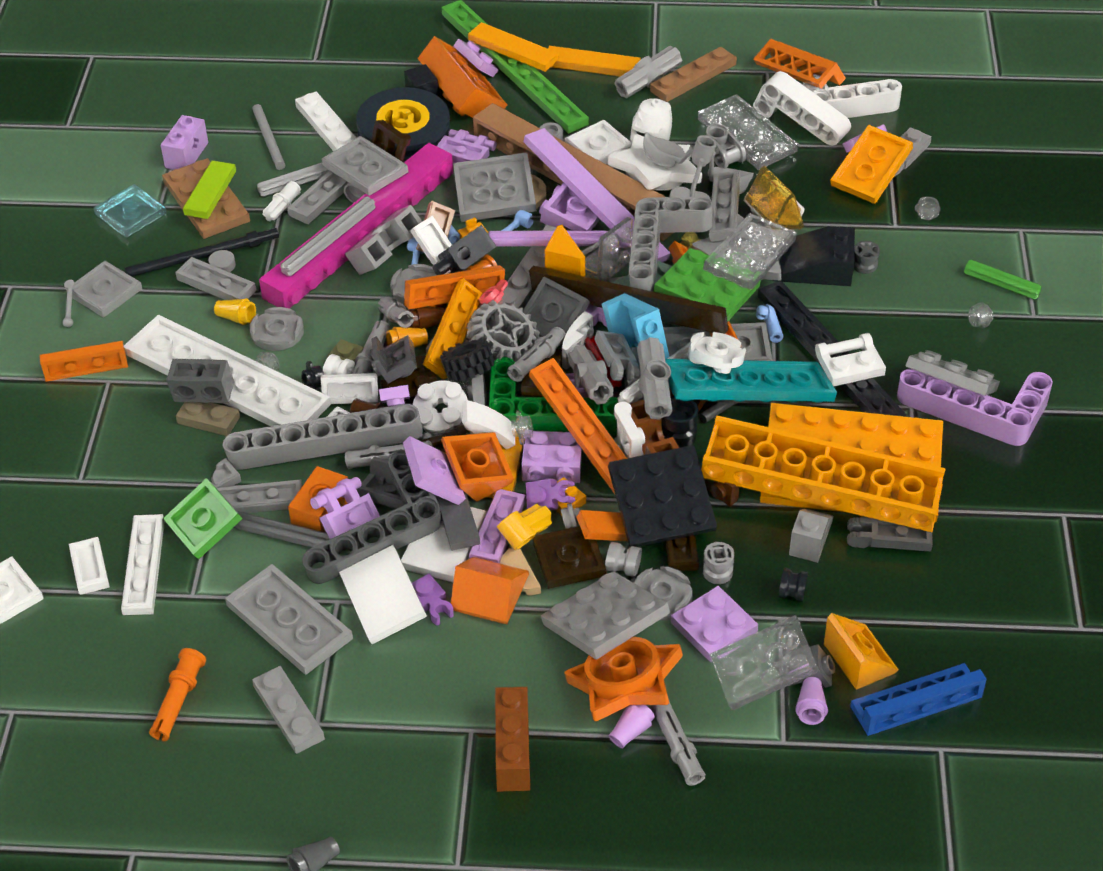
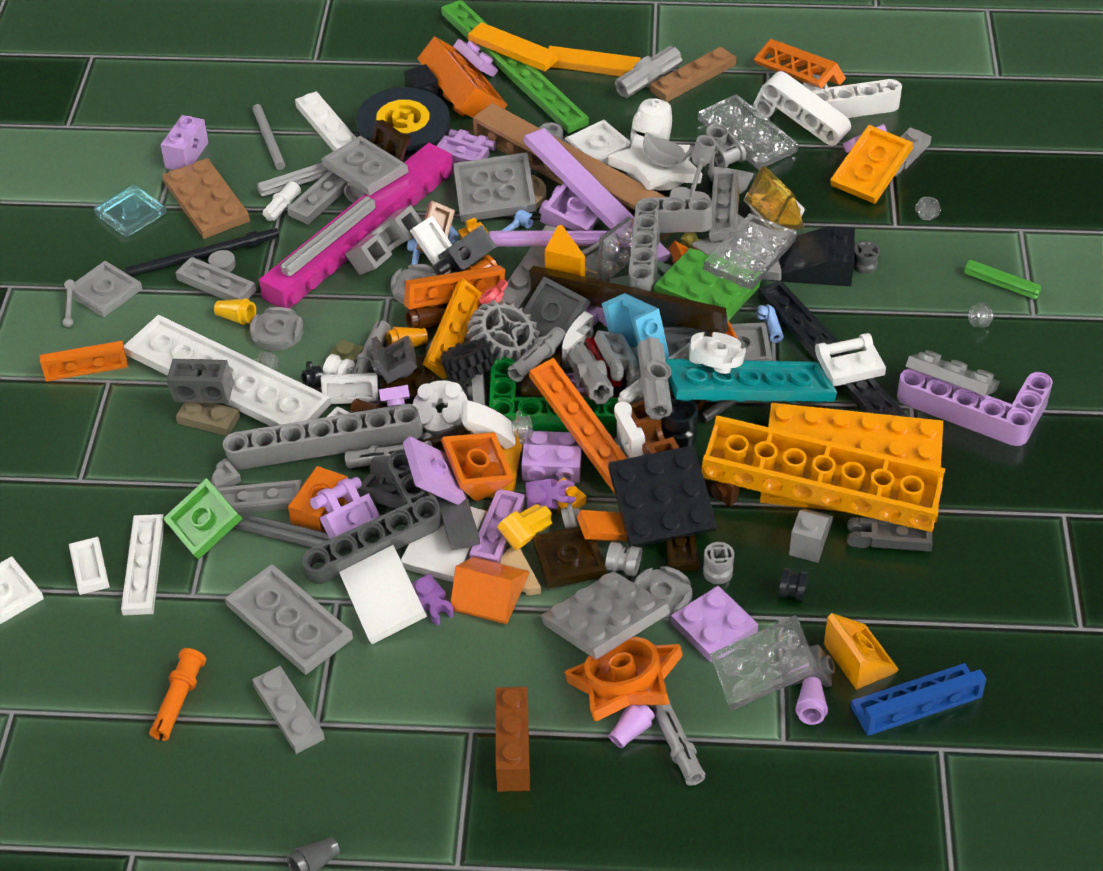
lime tile [183,160,236,219] -> none
light grey pin [378,297,414,328] -> none

